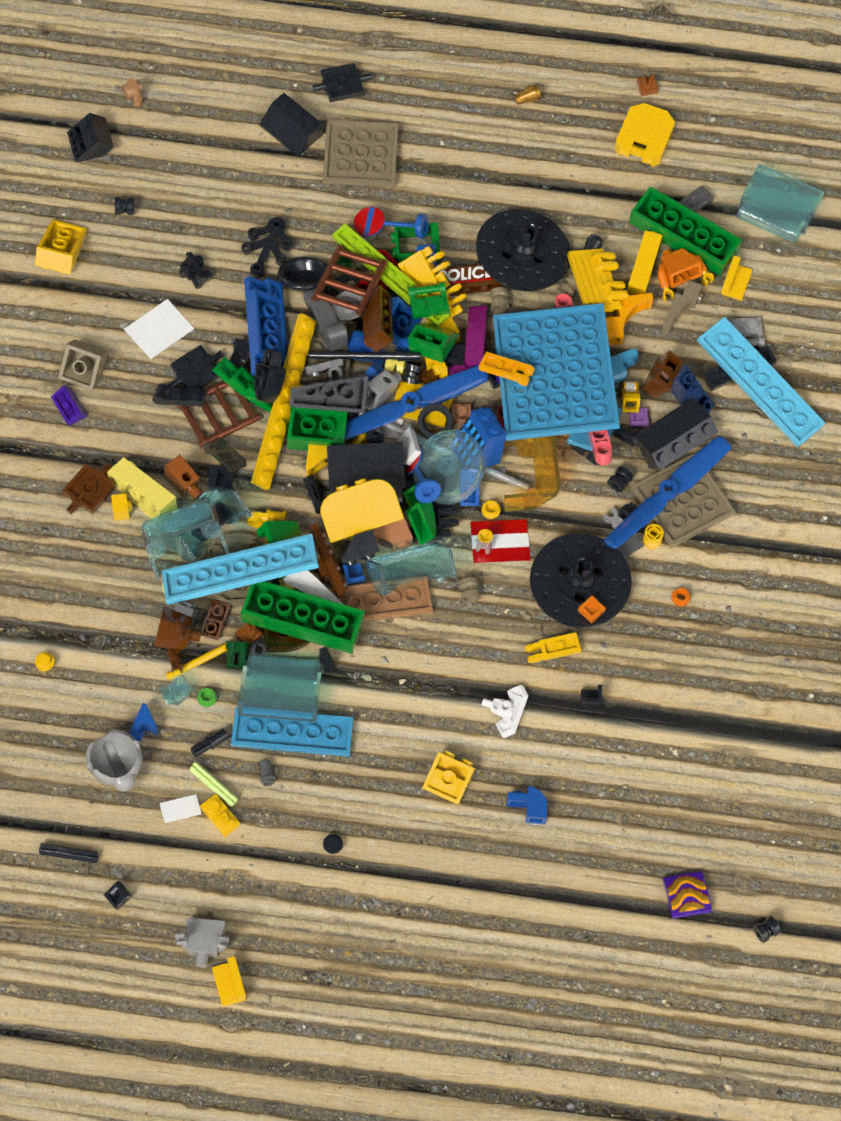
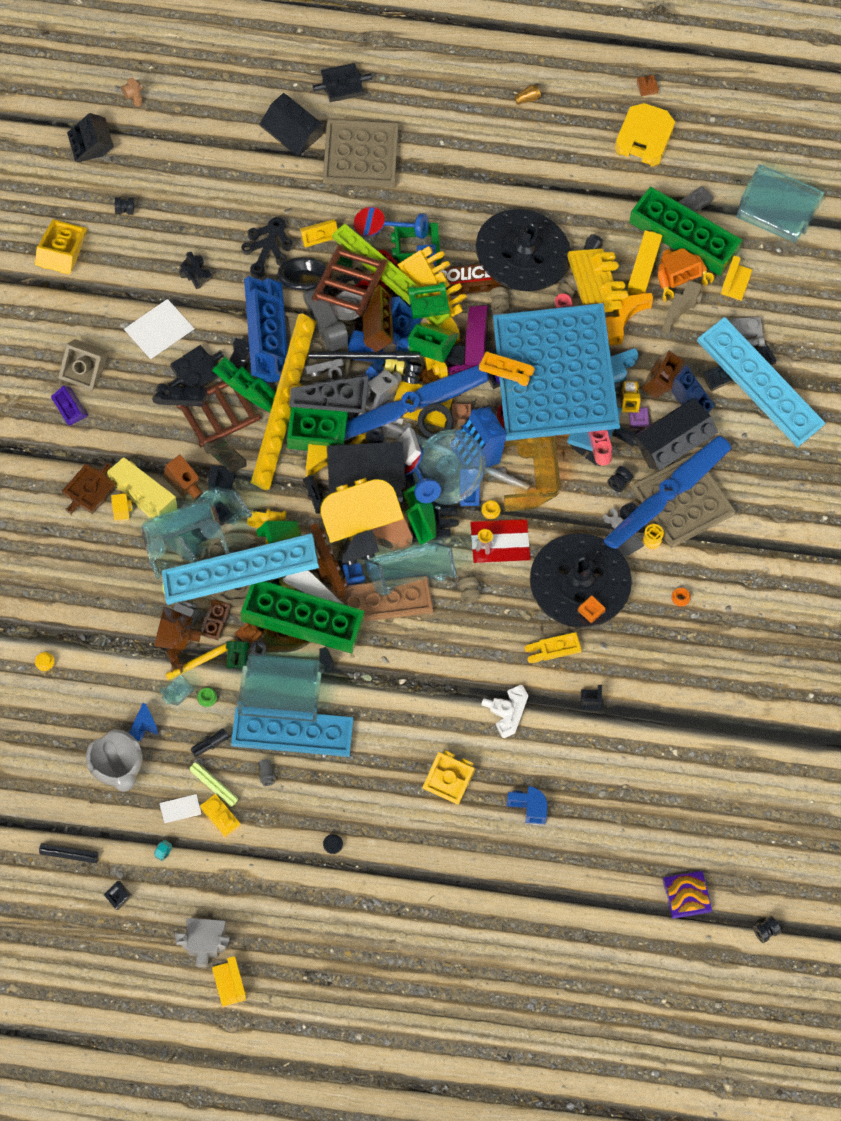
black hinge [254,349,286,403] -> none
none -> teal tile [154,840,172,861]
none -> yellow plate [300,219,338,247]

